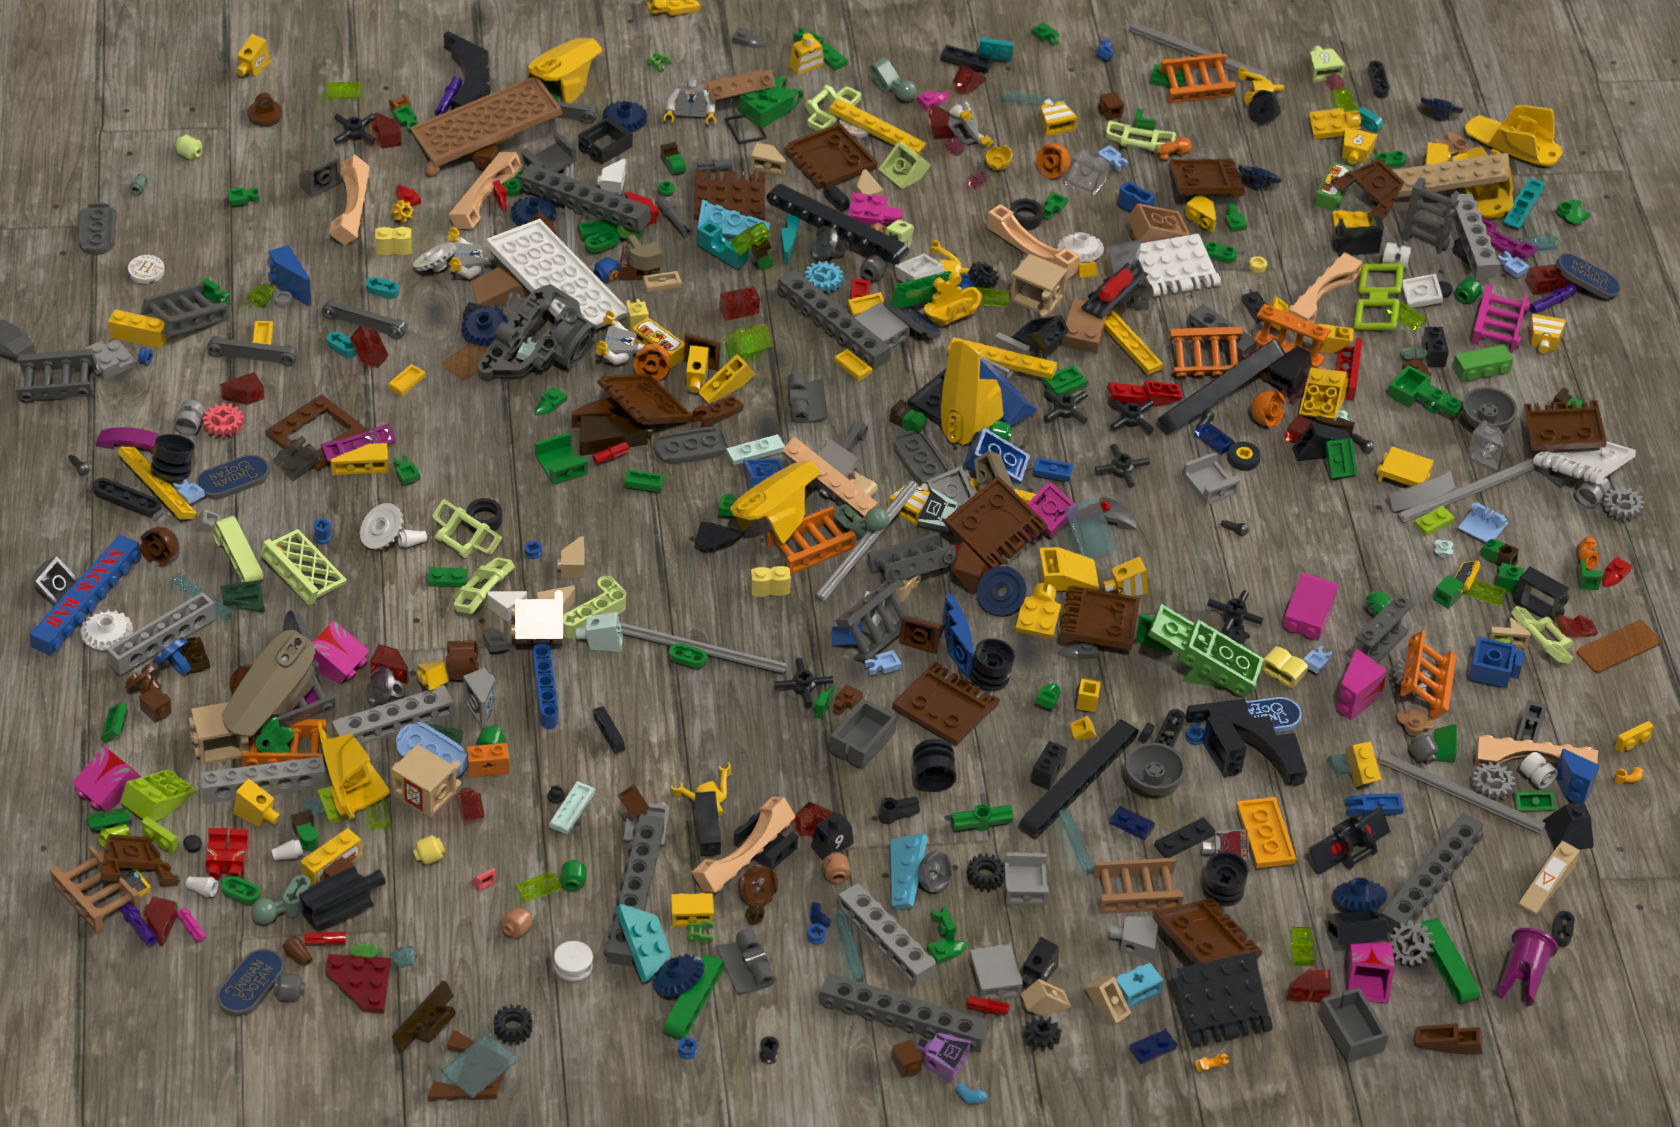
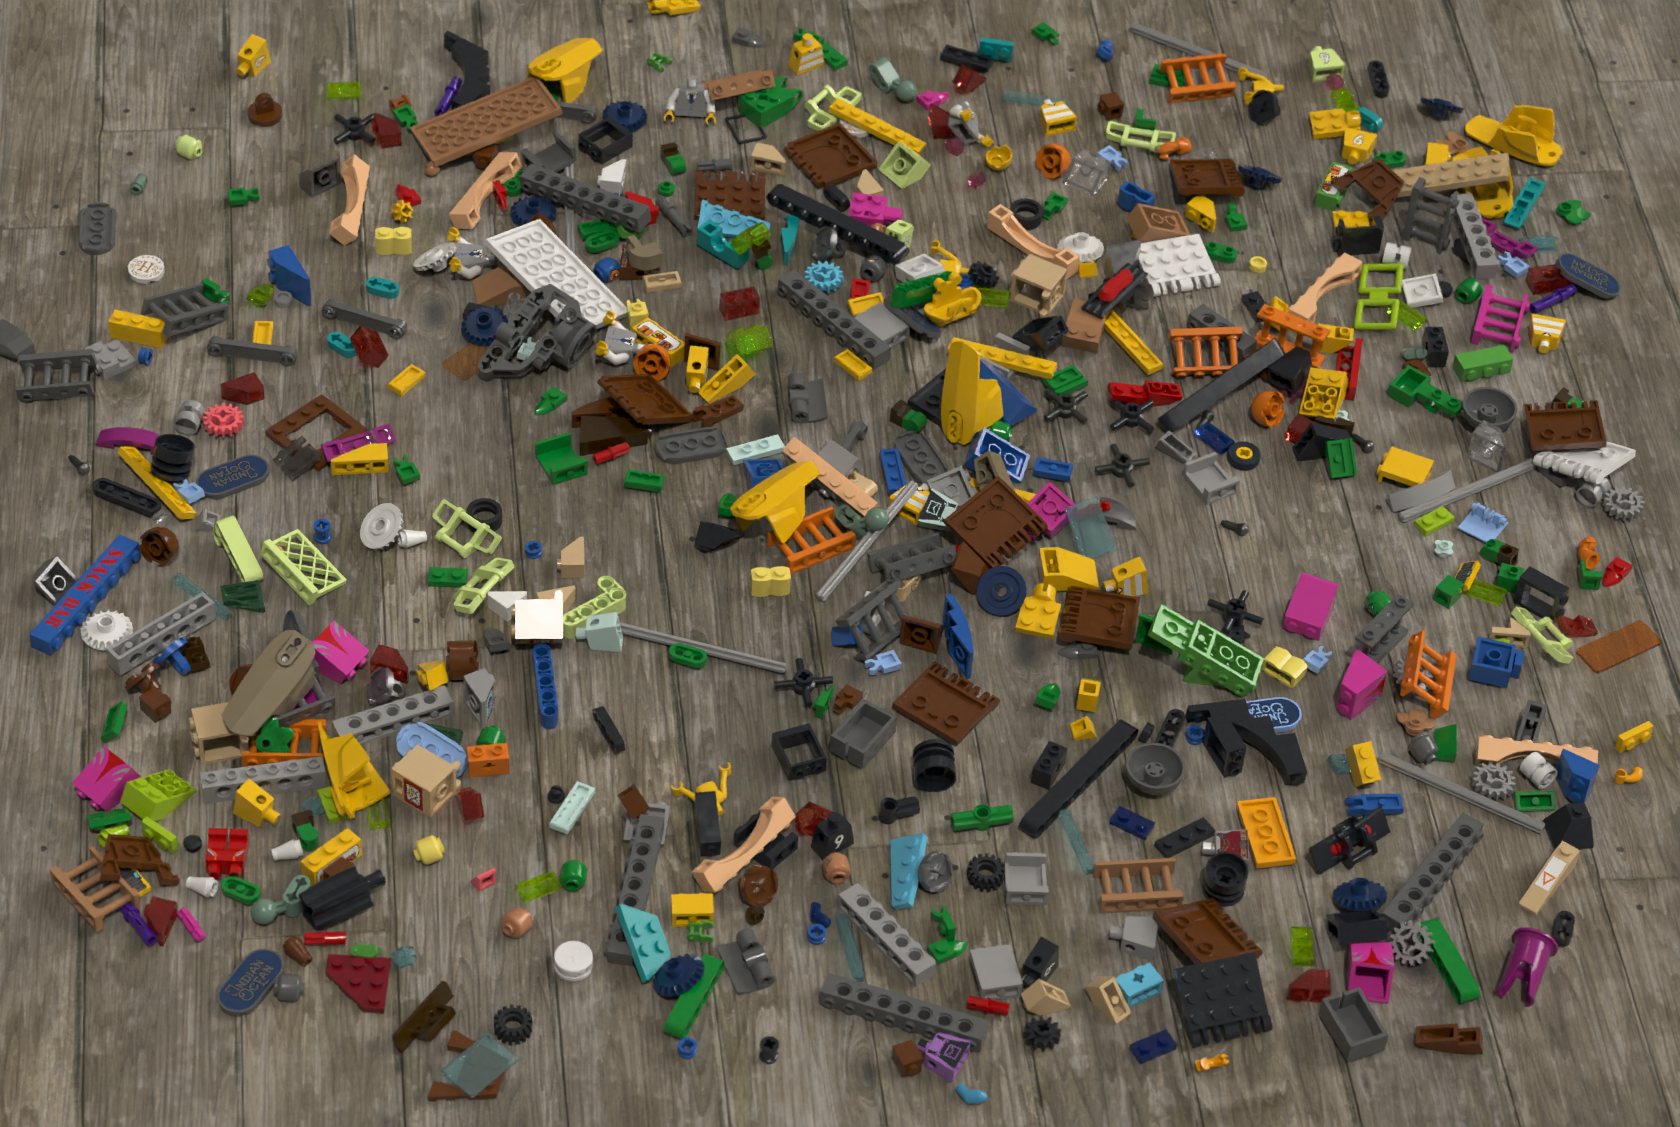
black wheel [970,638,1015,691] -> none
none -> black window [771,723,827,781]
none -> blue plate [879,448,906,495]
none -> flat silver slope [1155,431,1198,464]

